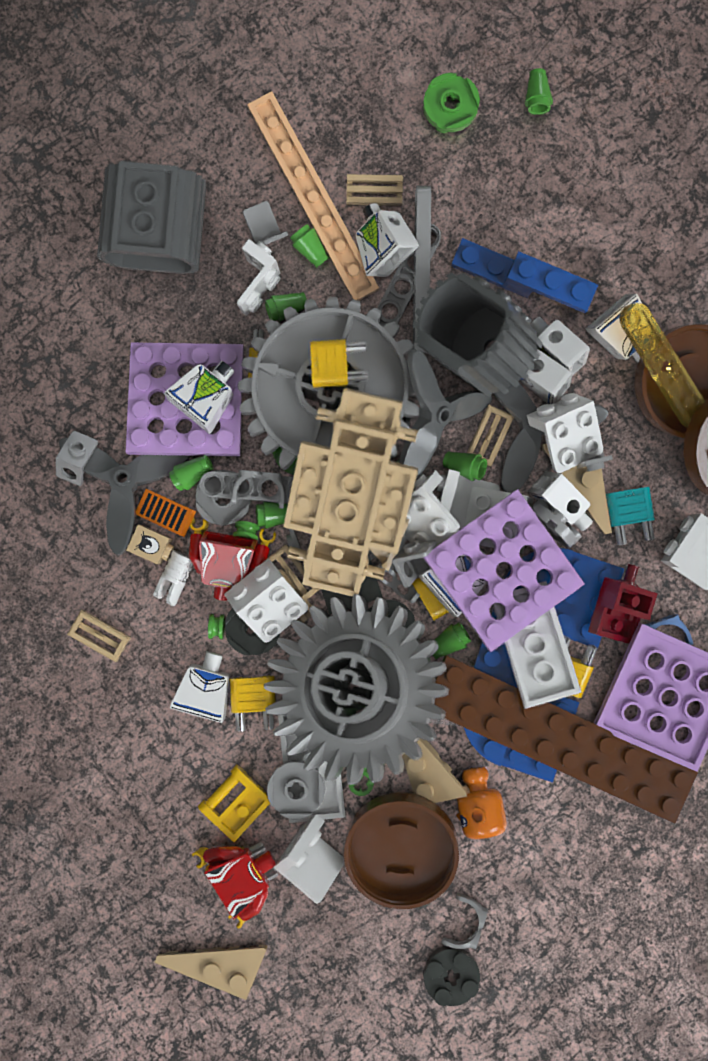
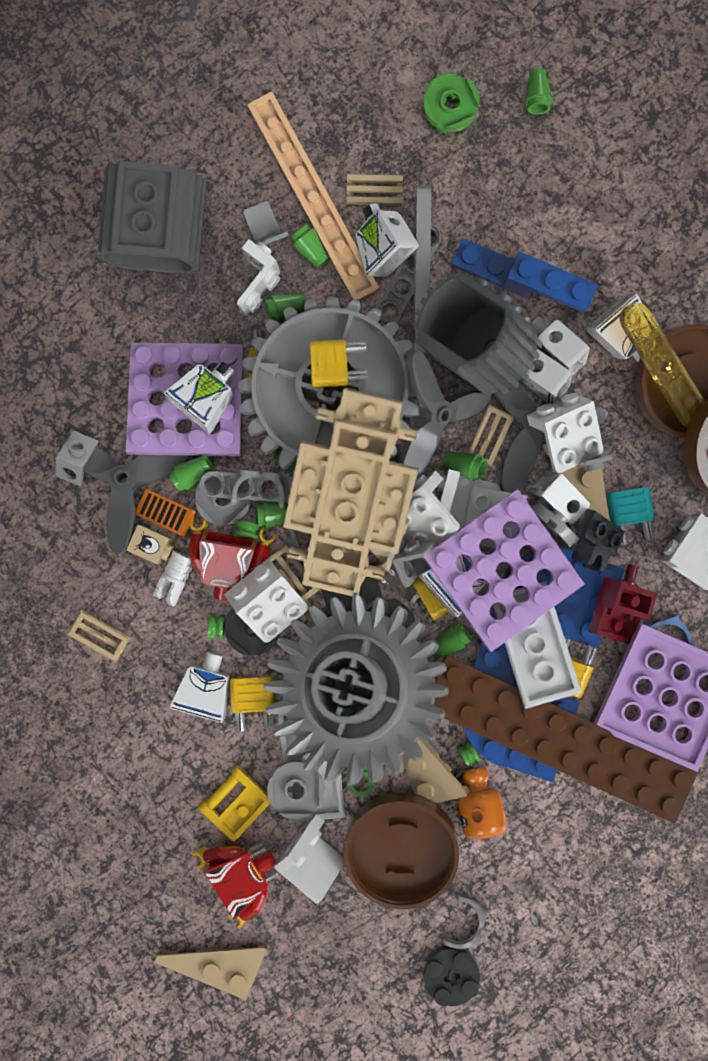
none -> bright green bush [456,740,481,769]
none -> black plate [572,508,625,572]

